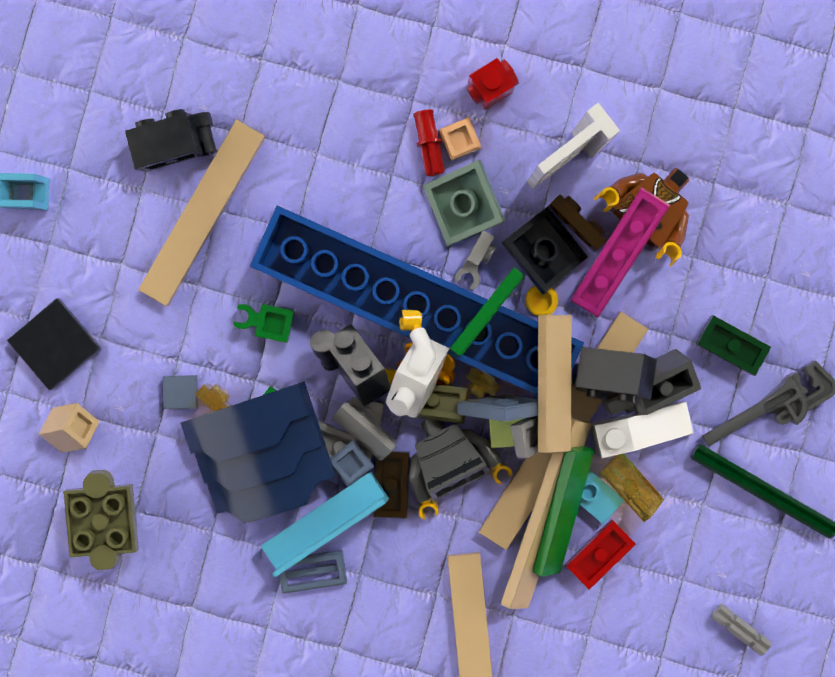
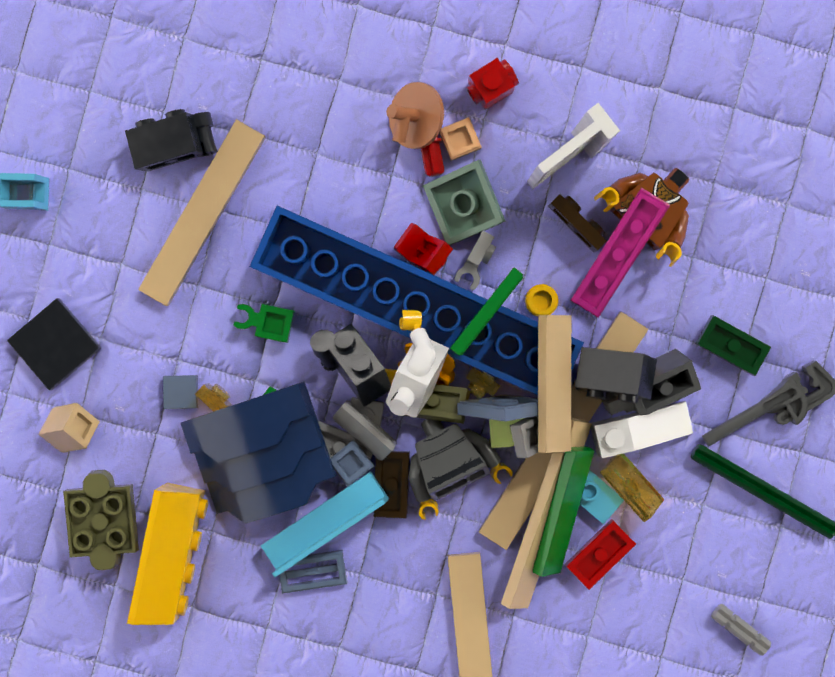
black slope [501,206,588,295] -> none
none -> yellow slope [127,482,208,625]
none -> nougat shield [386,82,444,149]
none -> red bracket [394,223,453,275]

